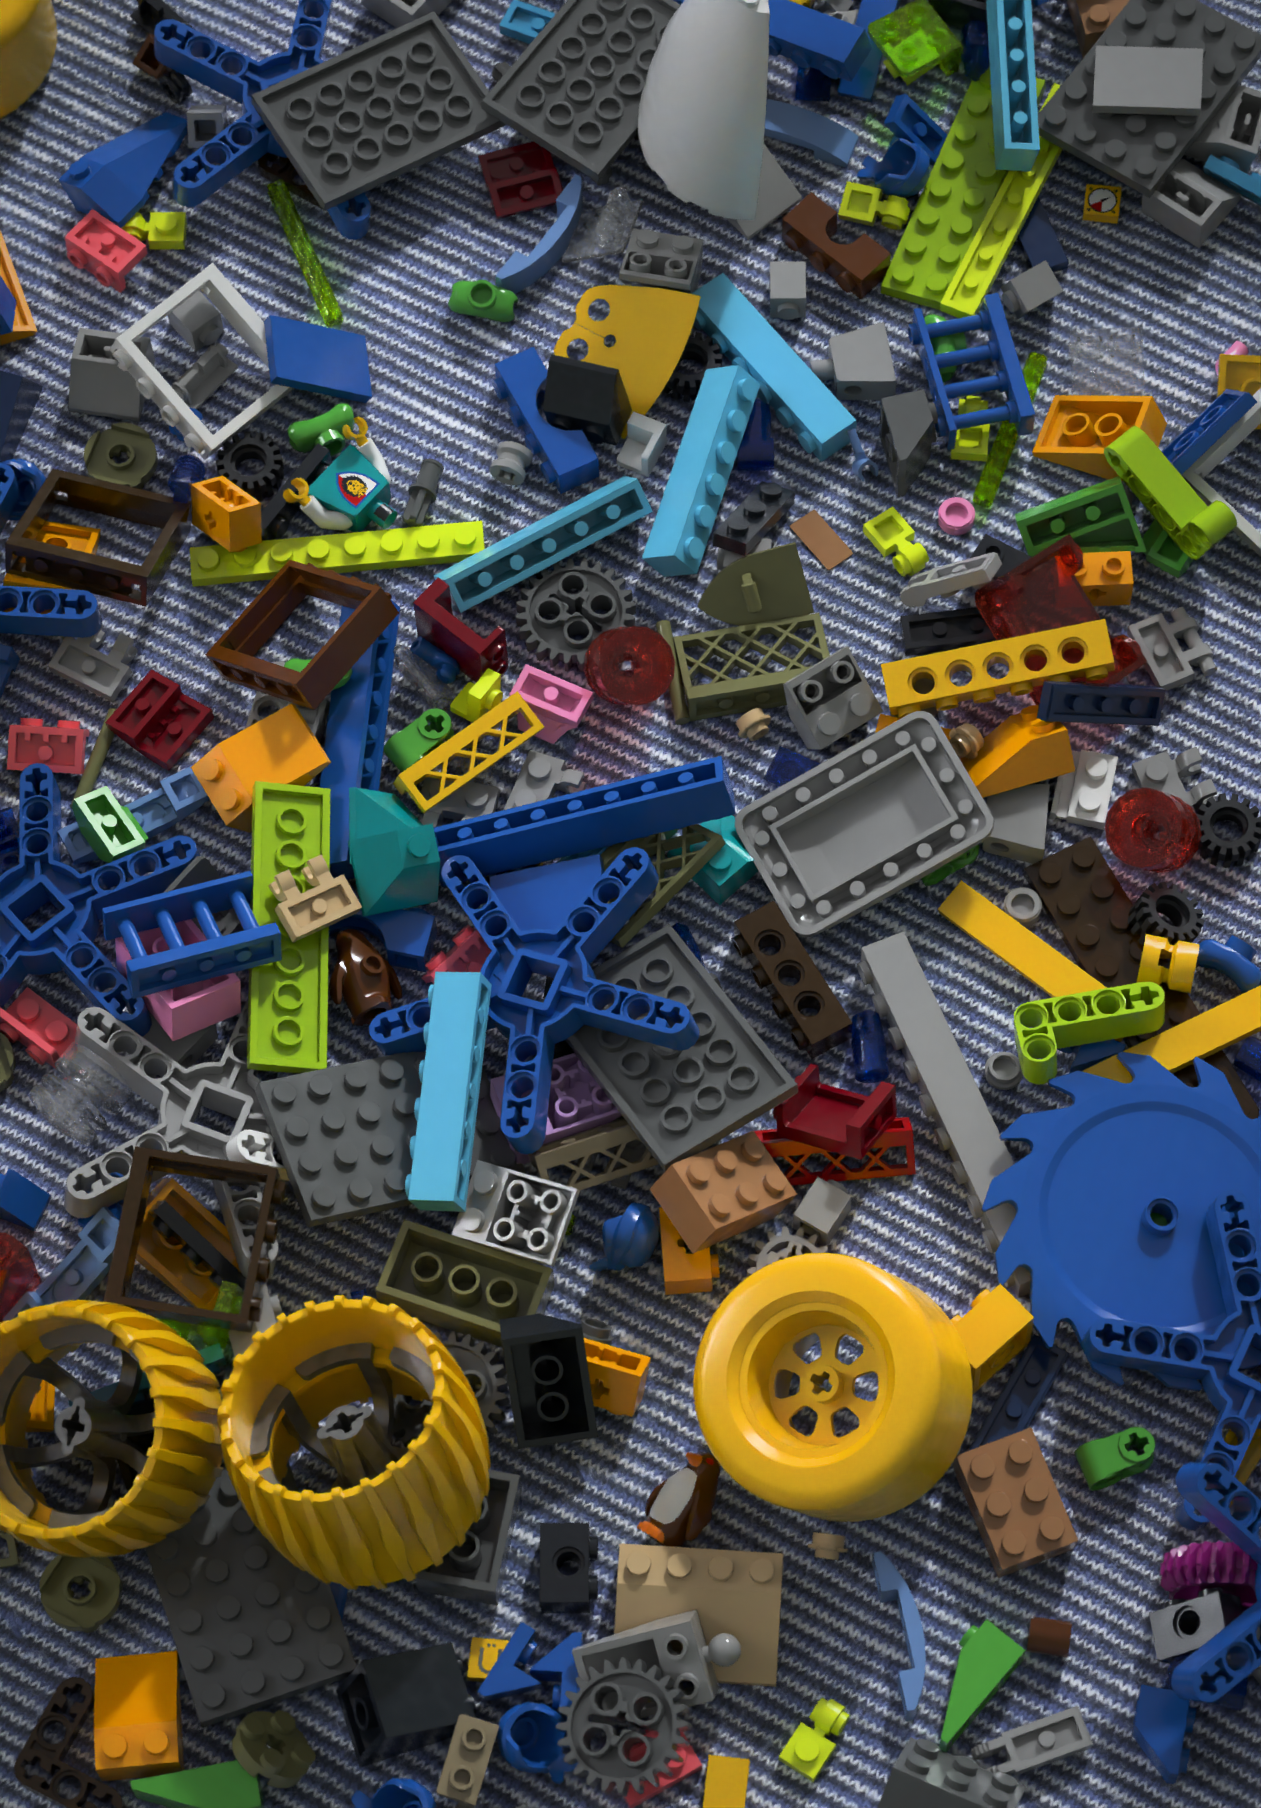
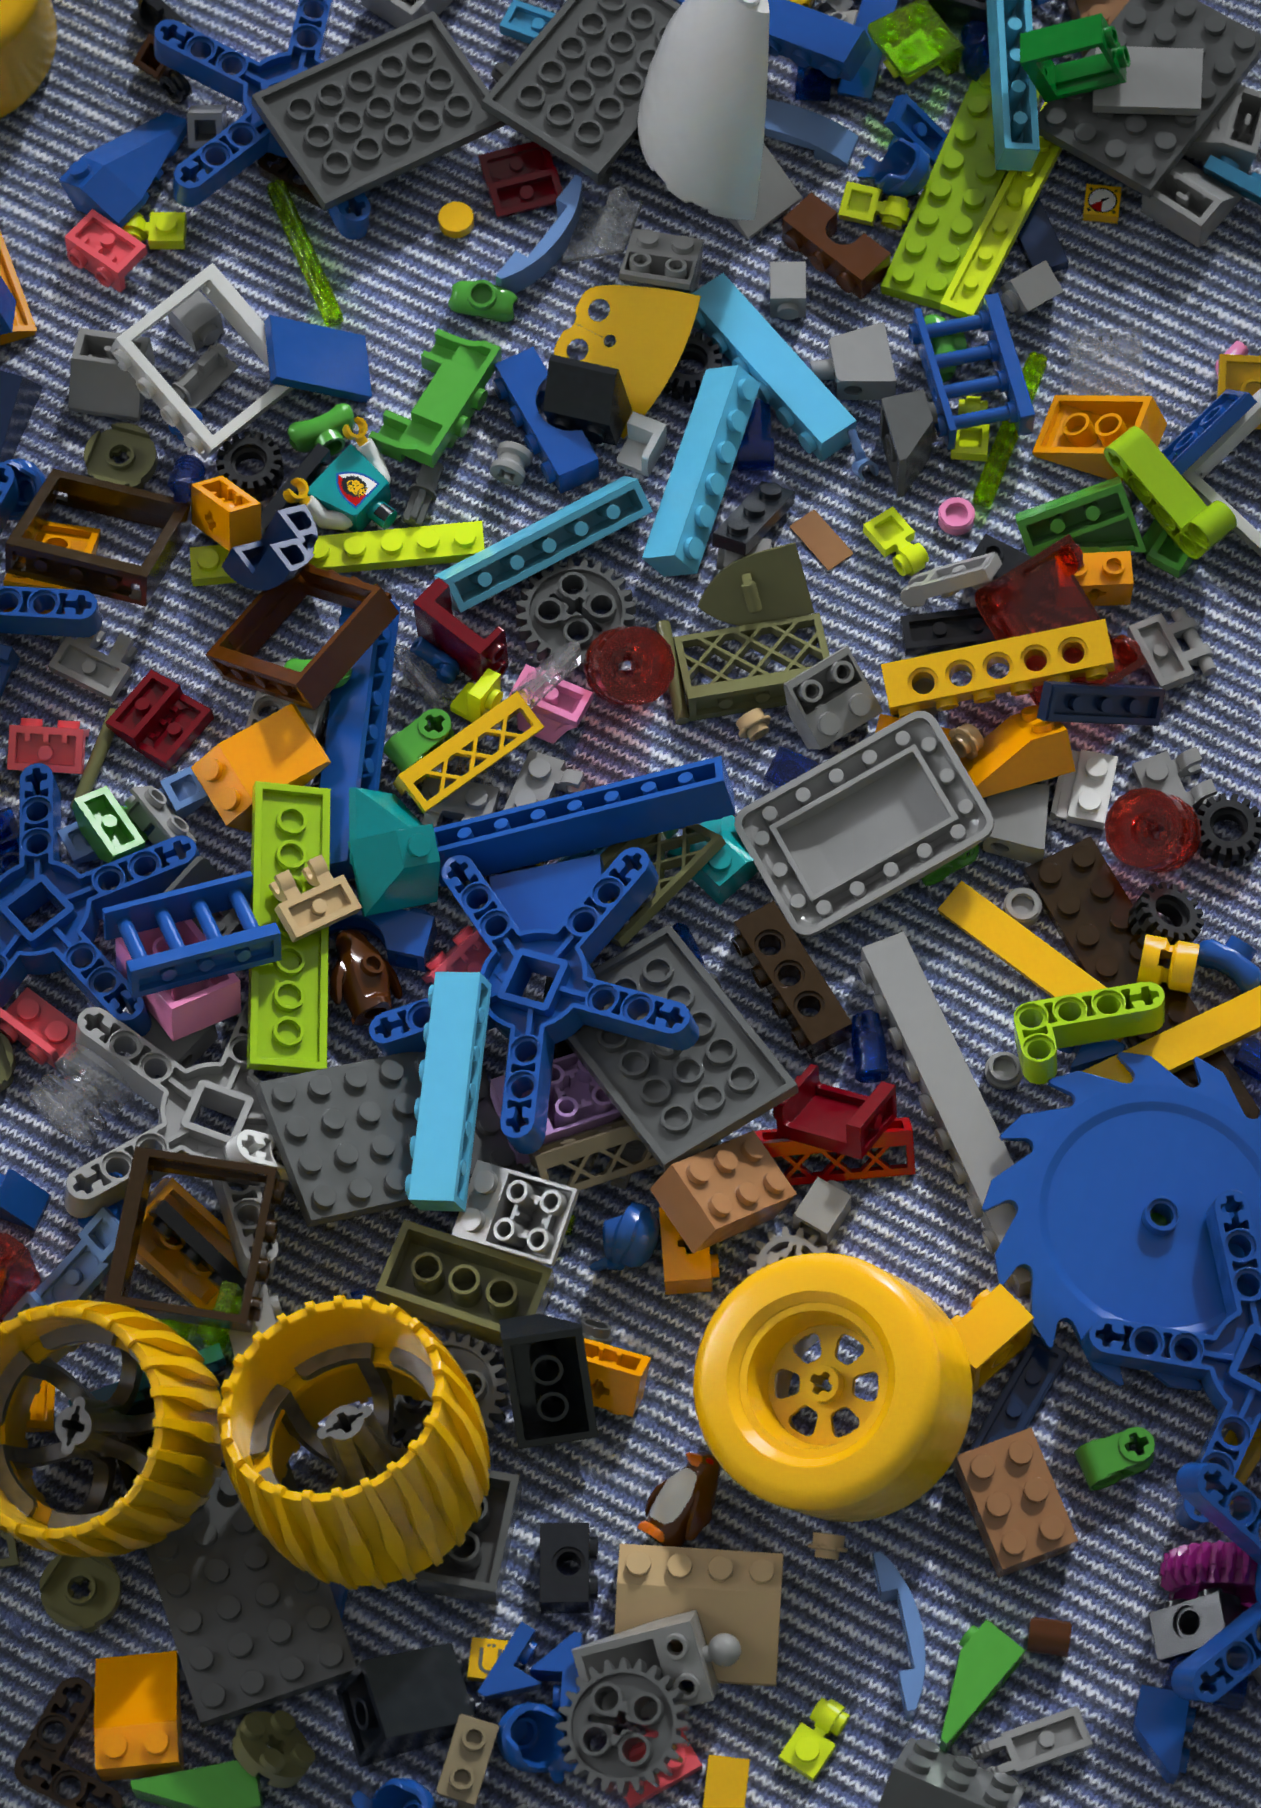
none -> light grey hinge [125,786,197,845]
none -> dark blue brick [221,504,318,591]
none -> bright green bracket [369,328,502,468]
none -> yellow tile [438,202,474,238]
none -> clear slope [511,641,581,709]
none -> green window [1020,13,1130,102]

